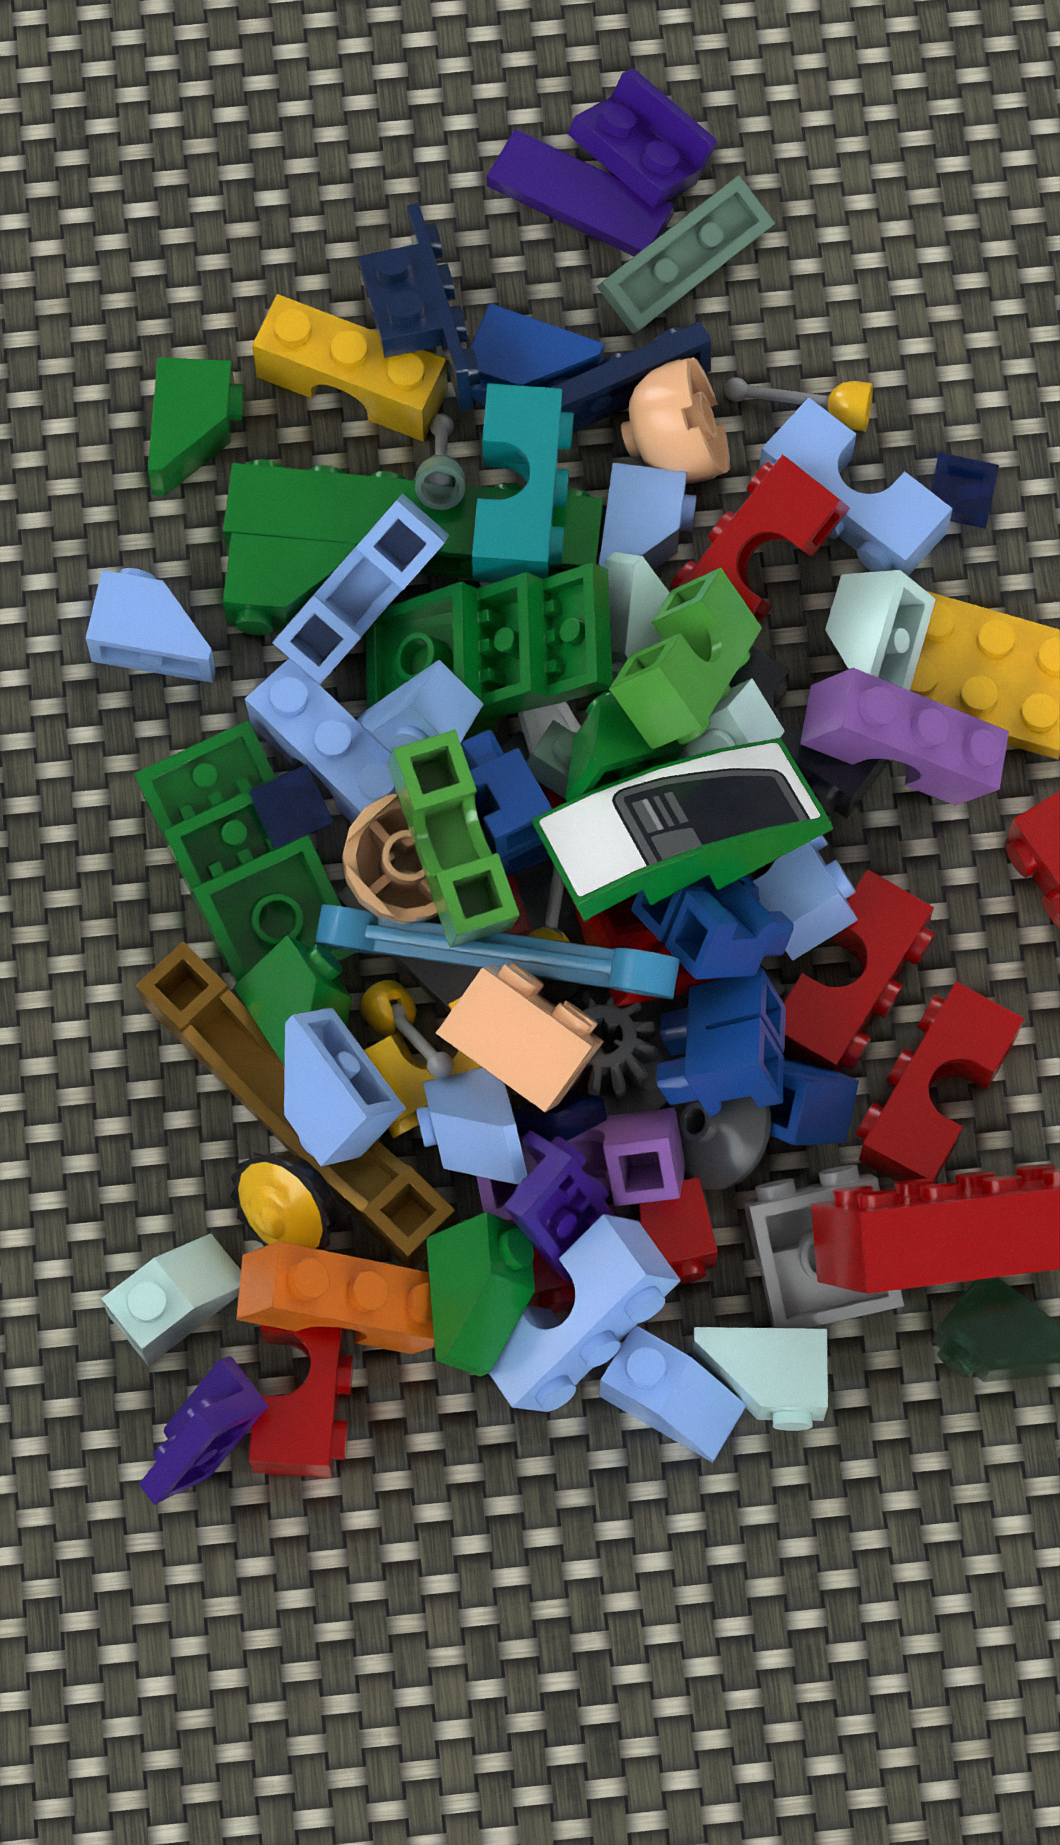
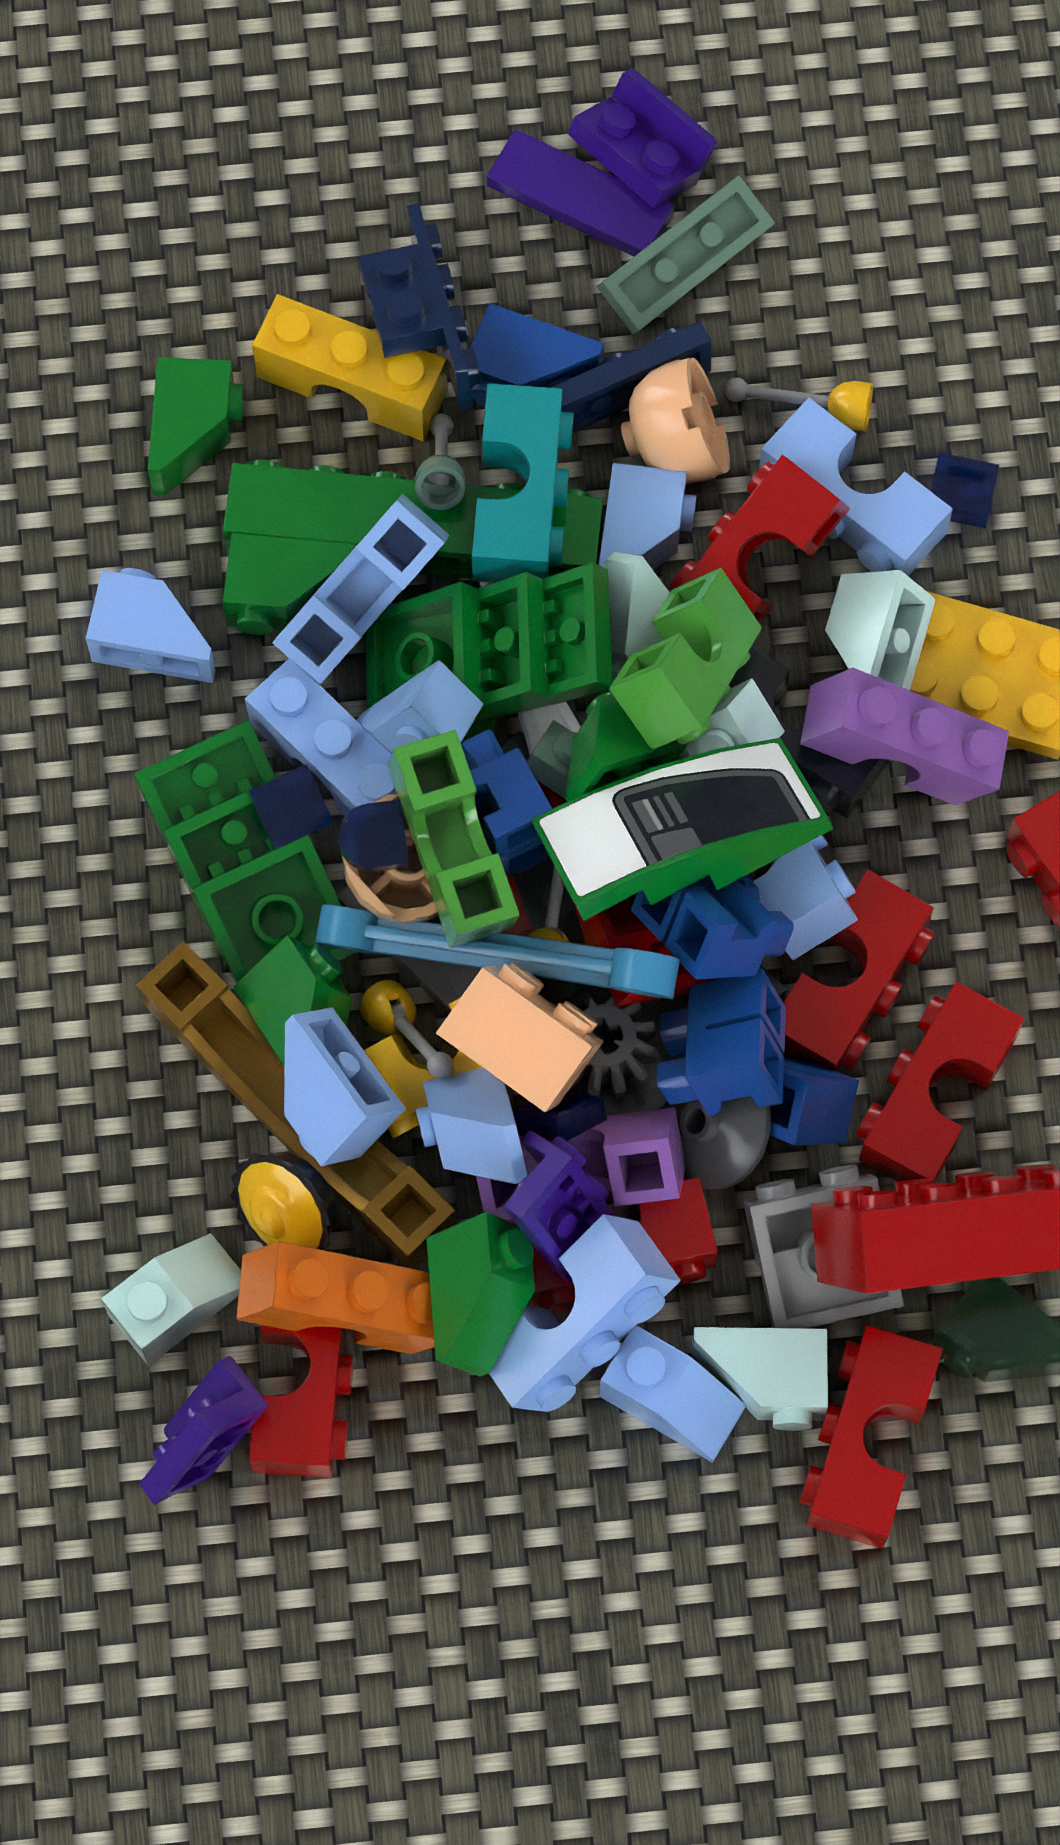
none -> clear blue tile [338,800,409,872]
none -> red arch [799,1325,943,1549]

